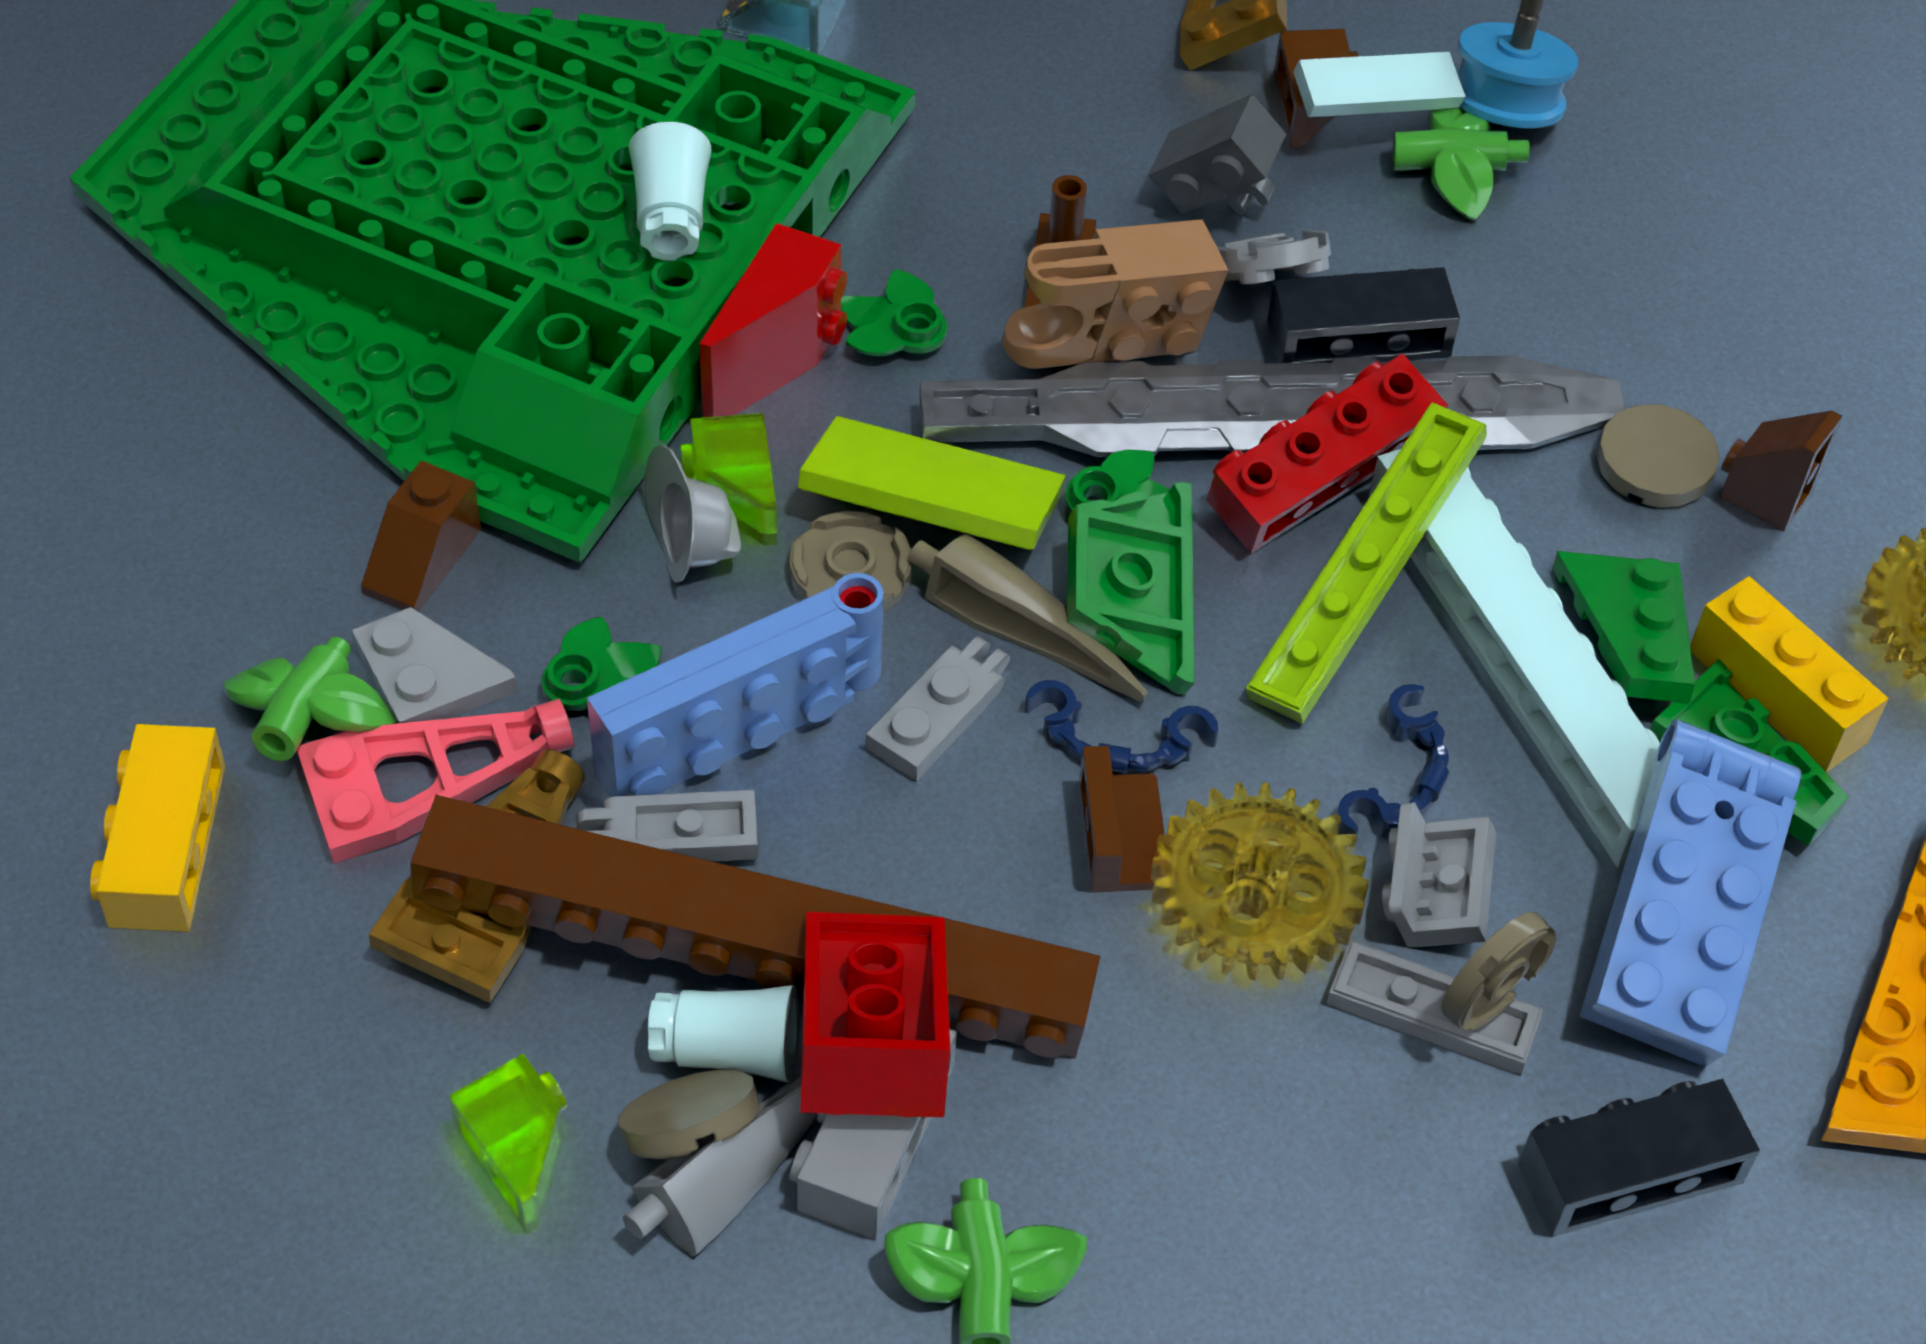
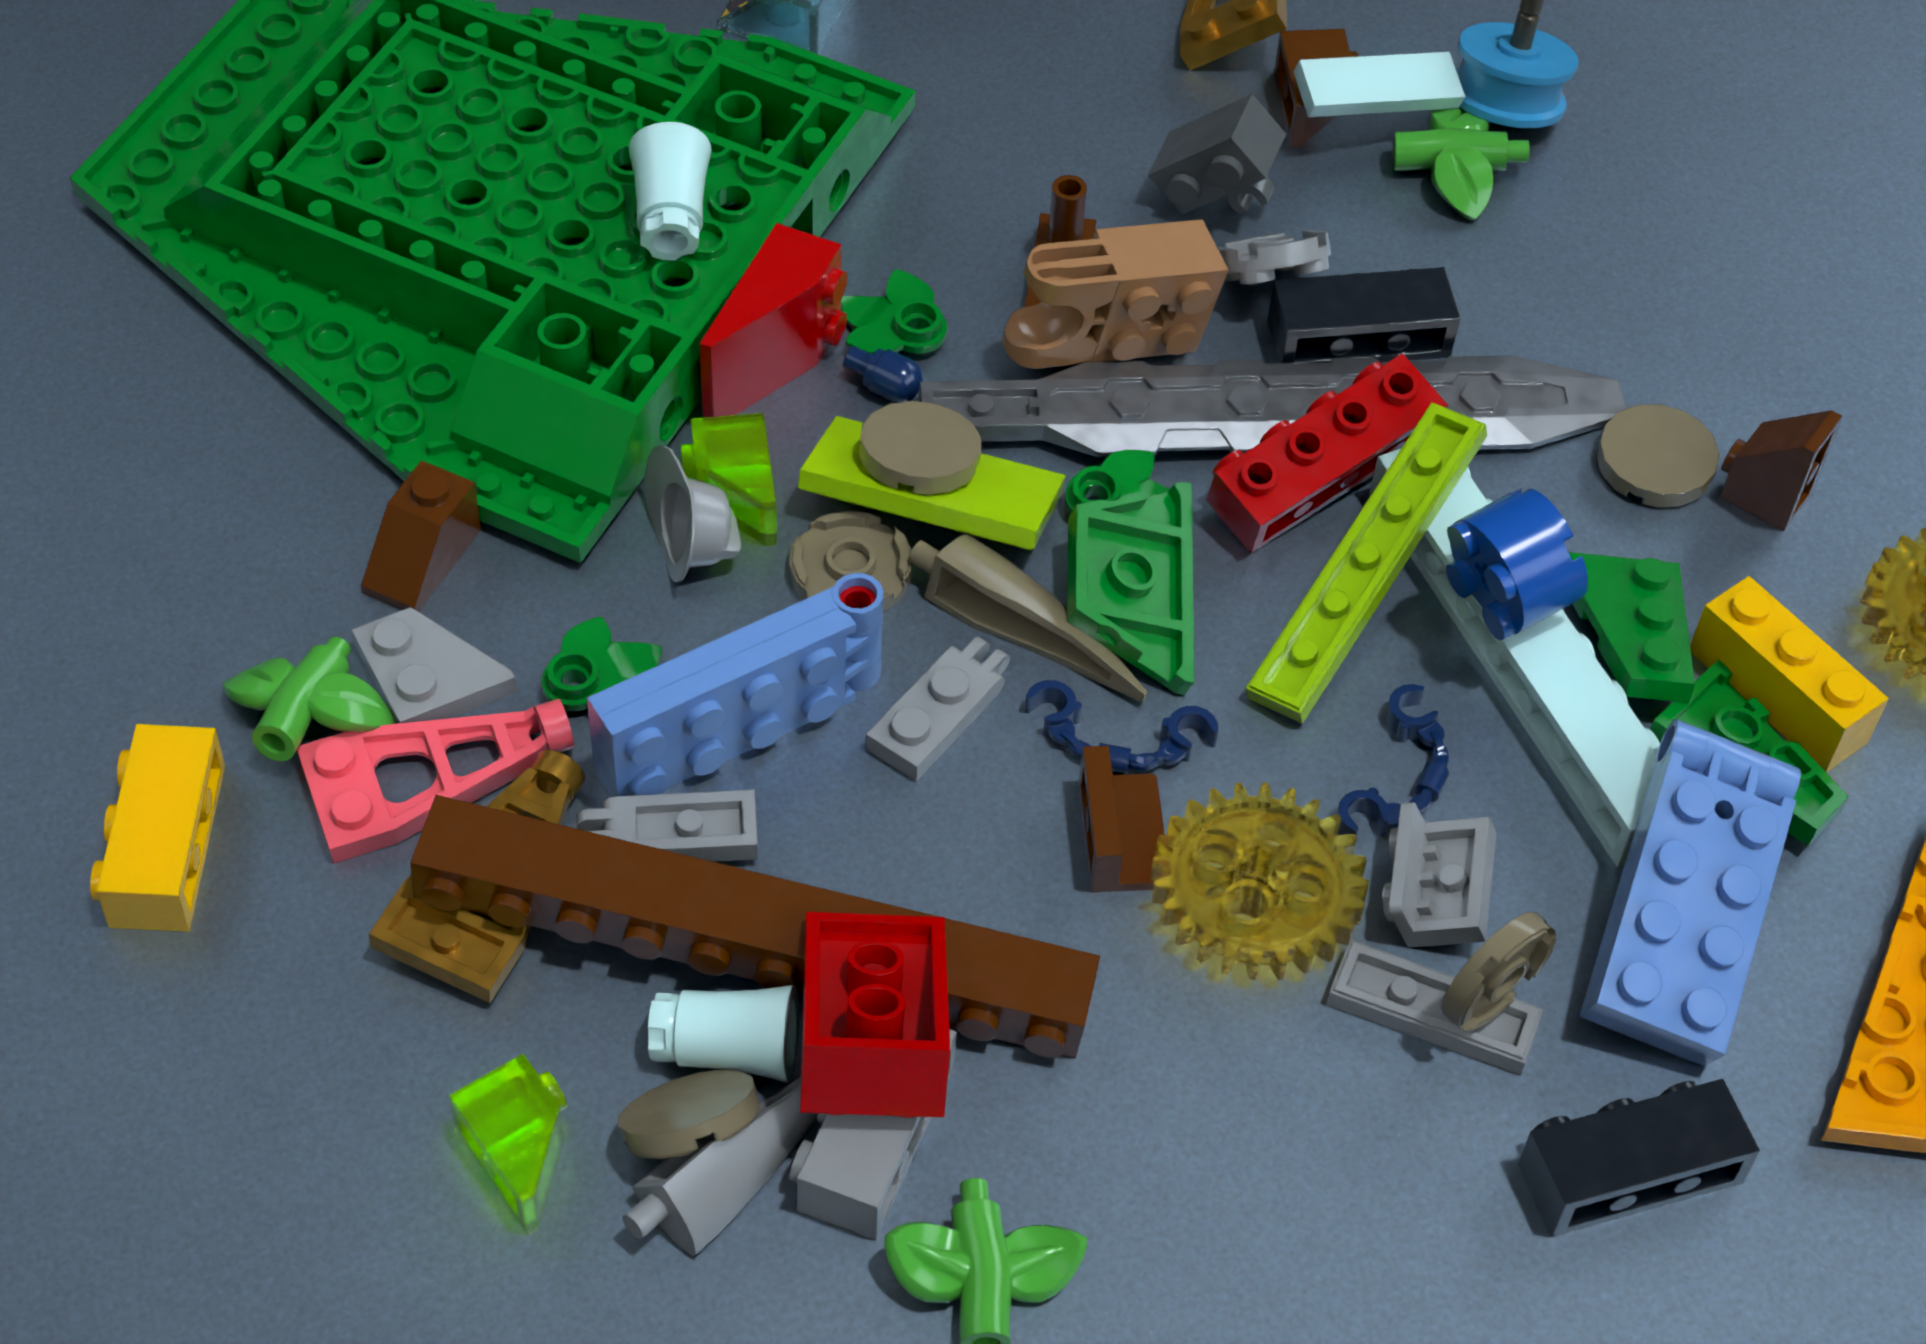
none -> dark blue cylinder [843,346,924,403]
none -> dark tan tile [859,401,981,495]
none -> blue brick [1446,488,1588,640]

